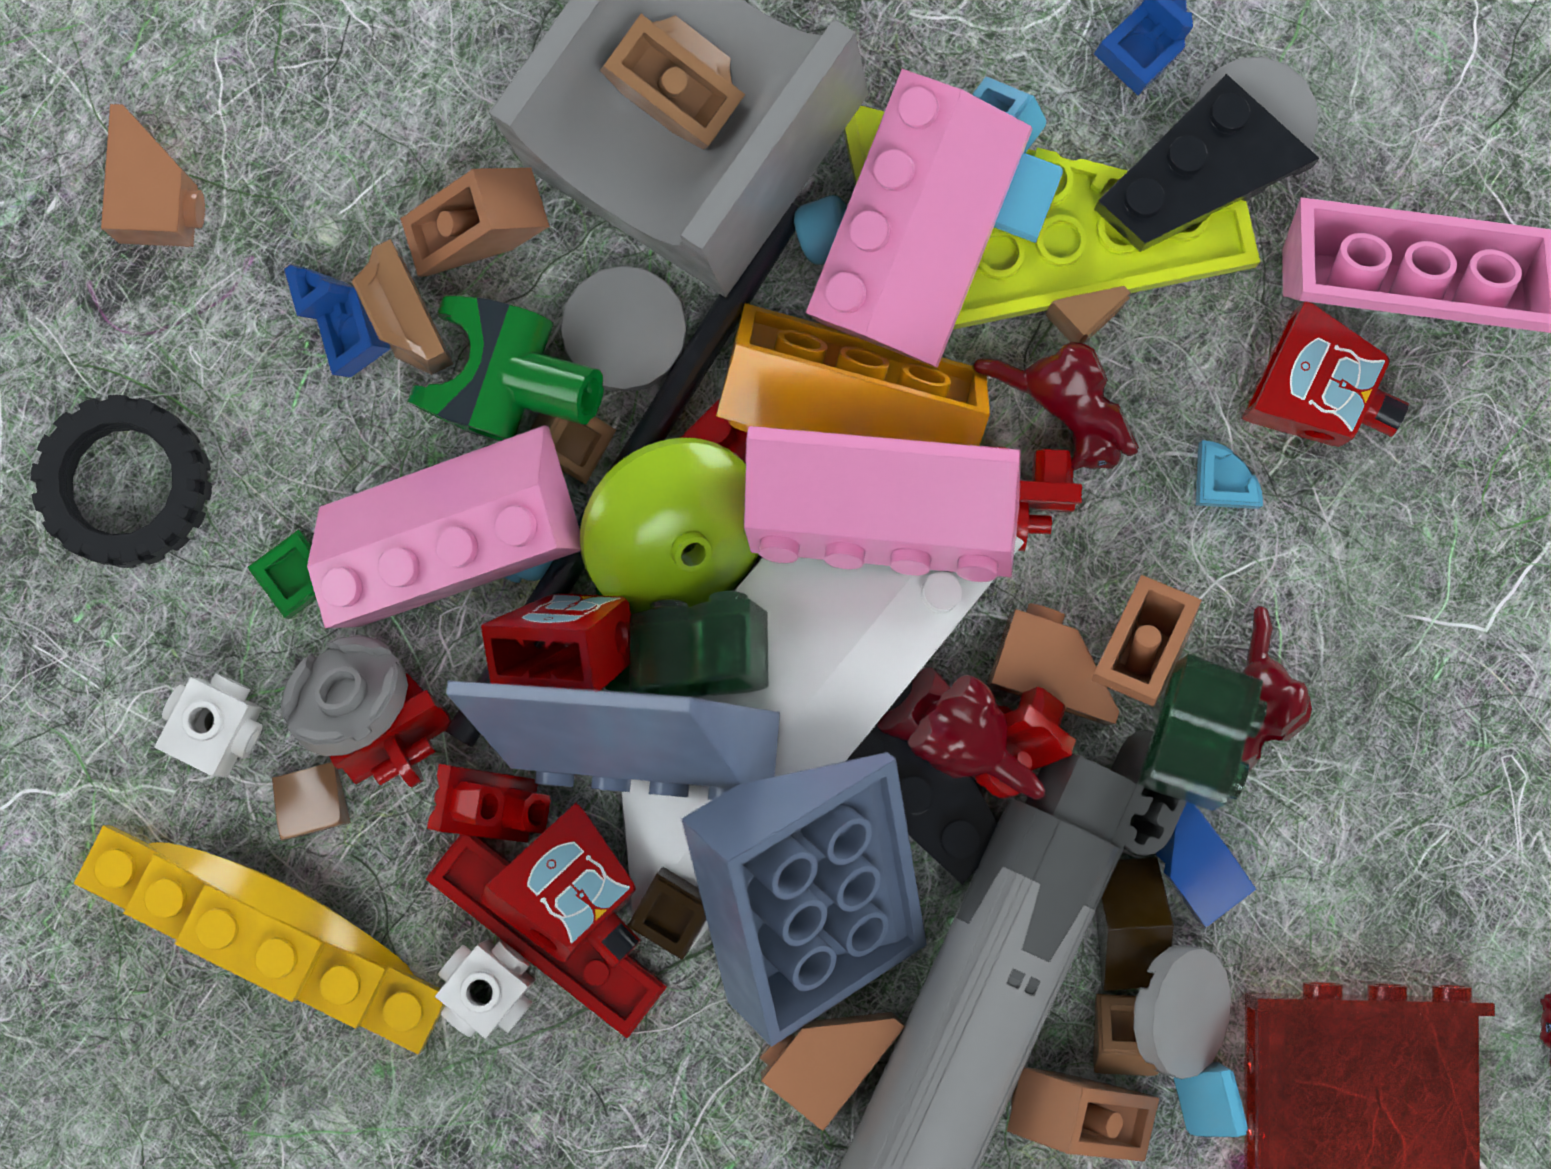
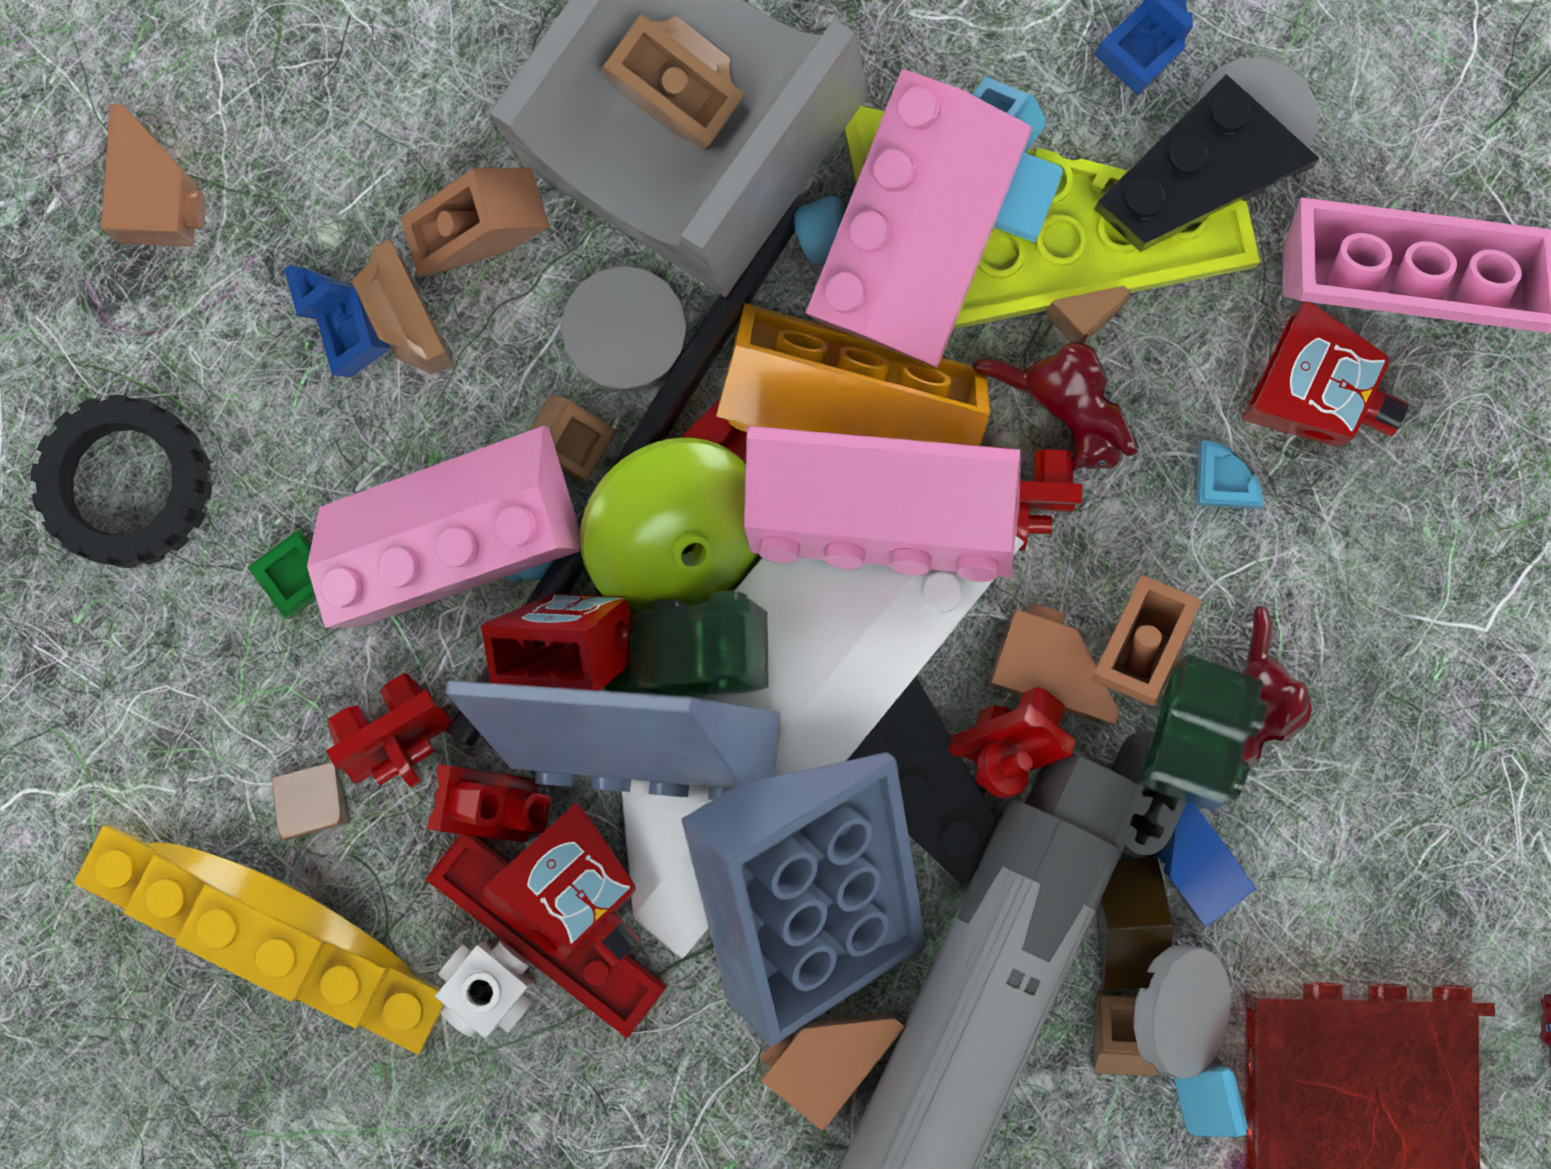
white brick [154,672,263,777] -> none
light grey tile [280,635,408,756] -> none
green connector [407,296,604,441] -> none
dark brown tile [627,867,707,960] -> none
dark red animal [877,668,1045,799] -> none
nougat slope [1007,1067,1159,1162] -> none

